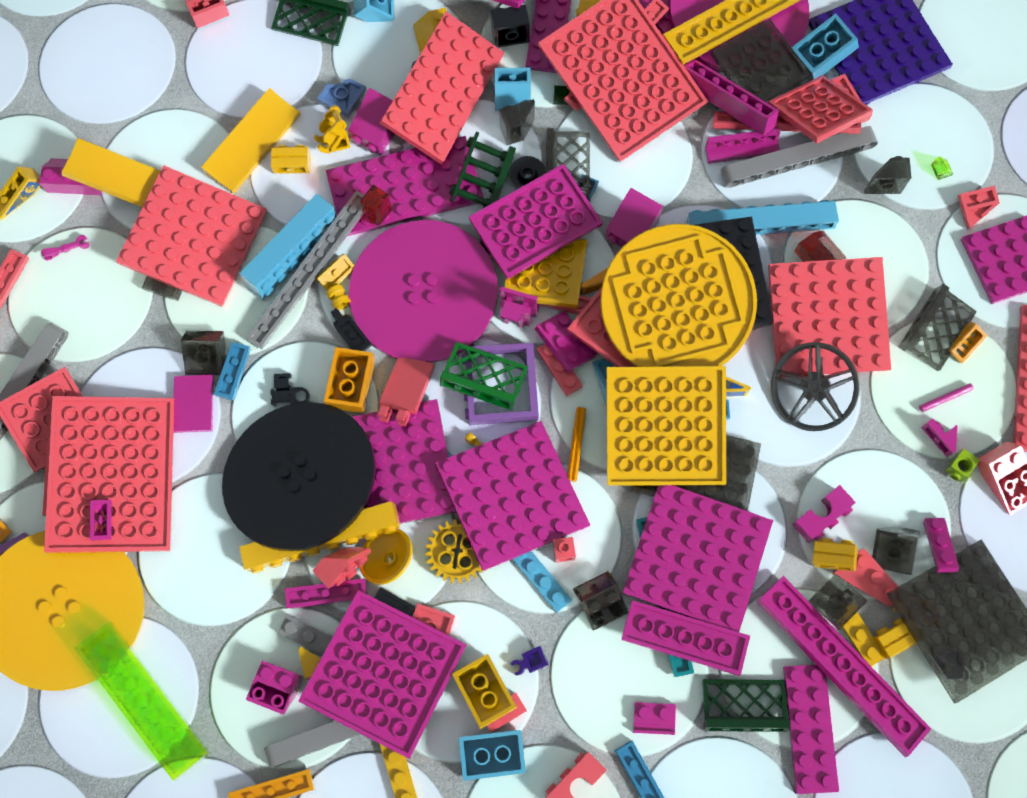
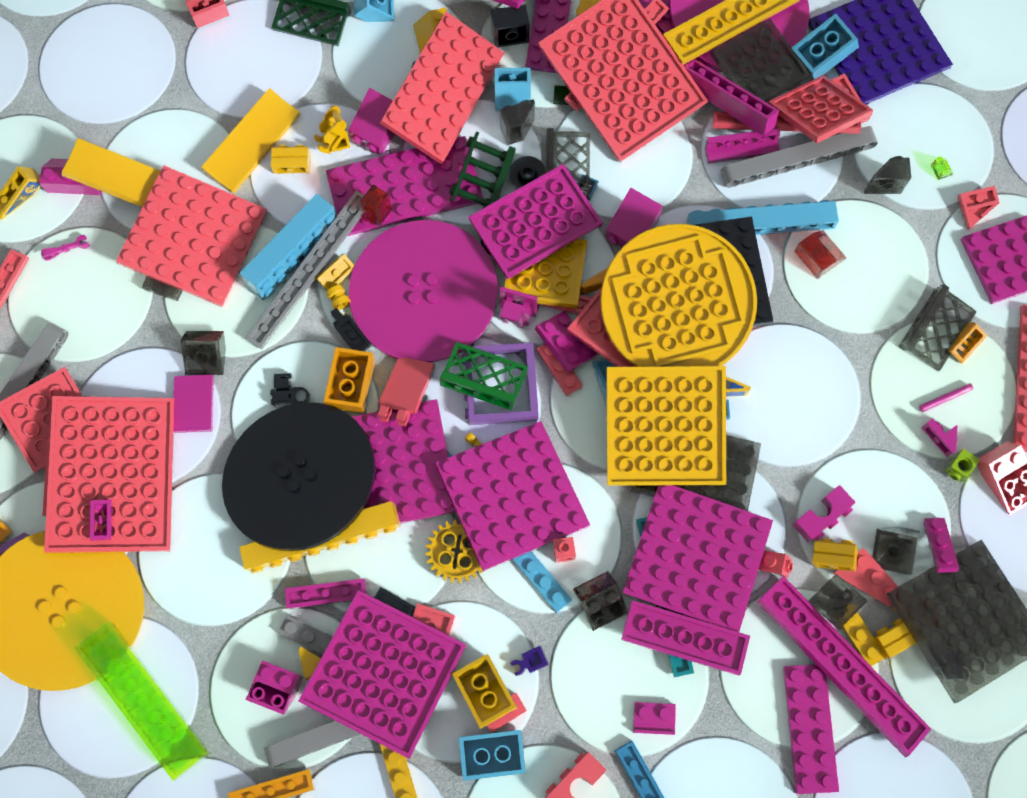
dark azure plate [214,342,251,401] -> none
coral slope [312,547,371,588] -> none
medium blue plate [317,79,366,118] -> none
yellow dish [359,528,413,585] -> none
light orange axle [567,407,586,482] -> none
dark green fence [702,679,790,732] -> none
coral plate [768,257,891,378] -> none
dark grey wheel [771,342,860,432] -> none
none -> coral bracket [759,550,793,578]

